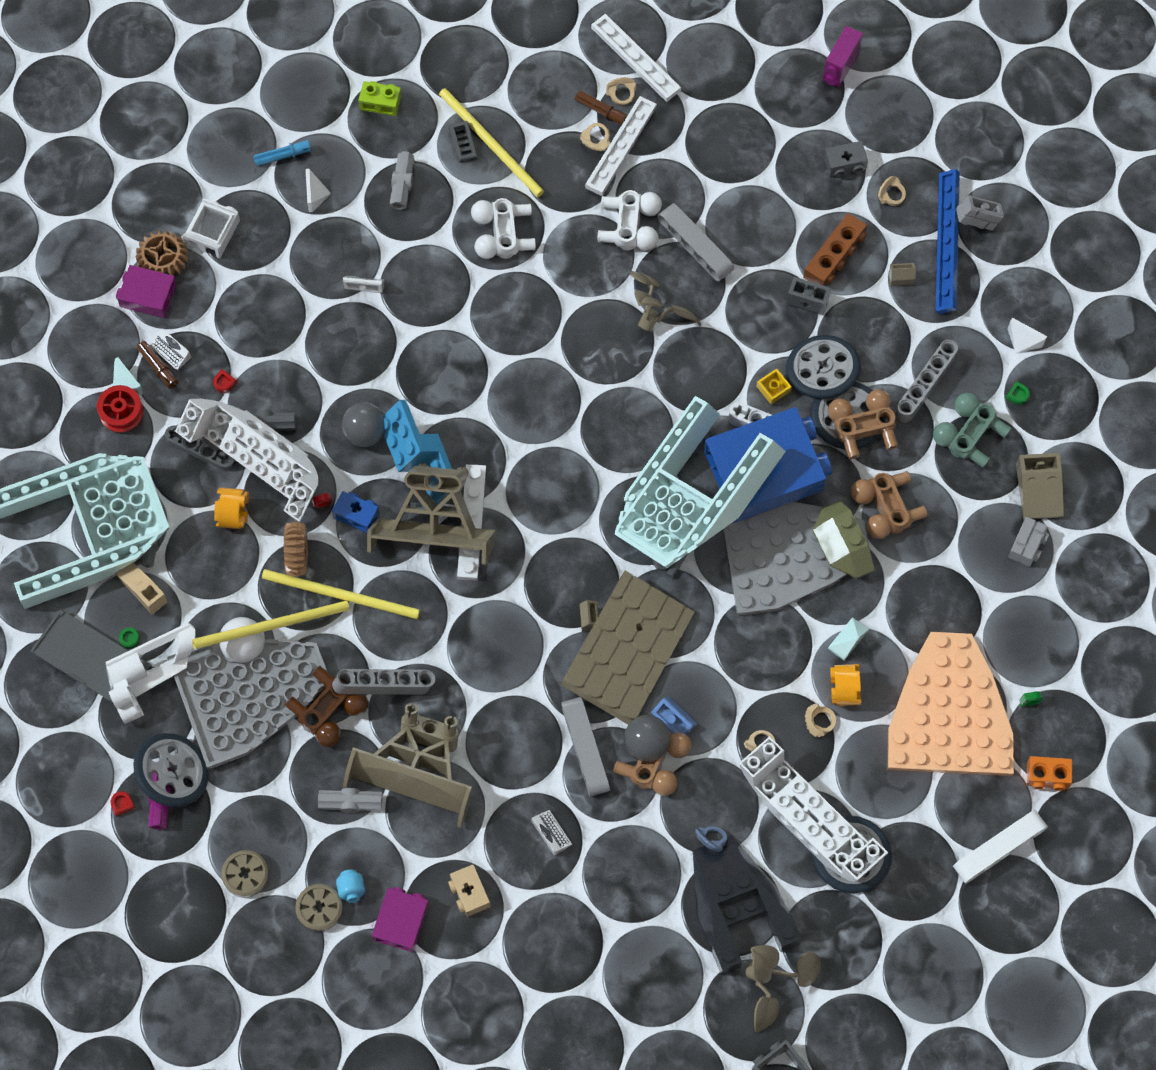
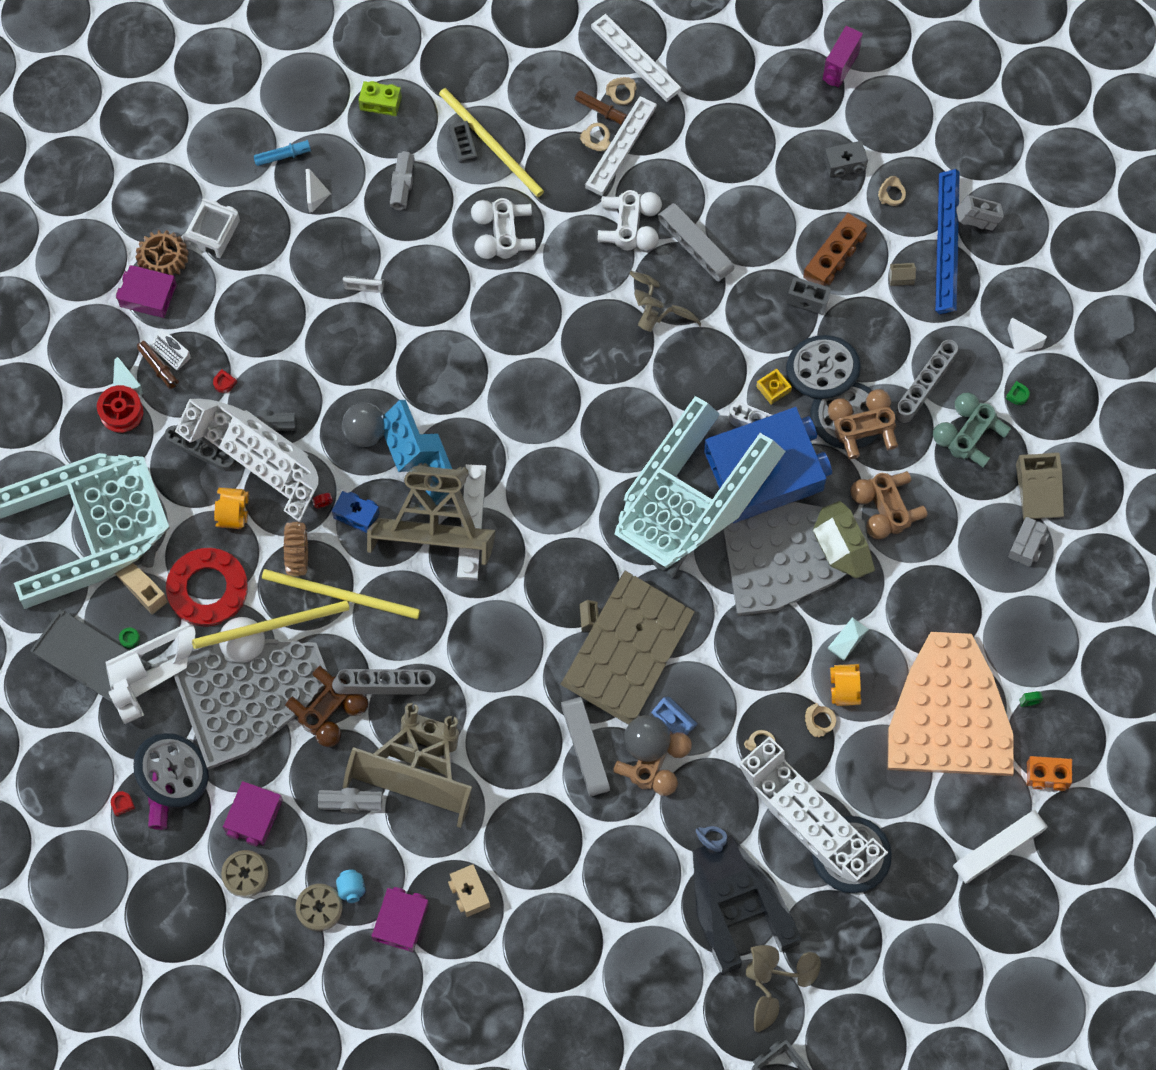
slope [532,810,572,856] -> none
none -> red plate [166,548,248,627]
none -> magenta brick [223,781,283,847]

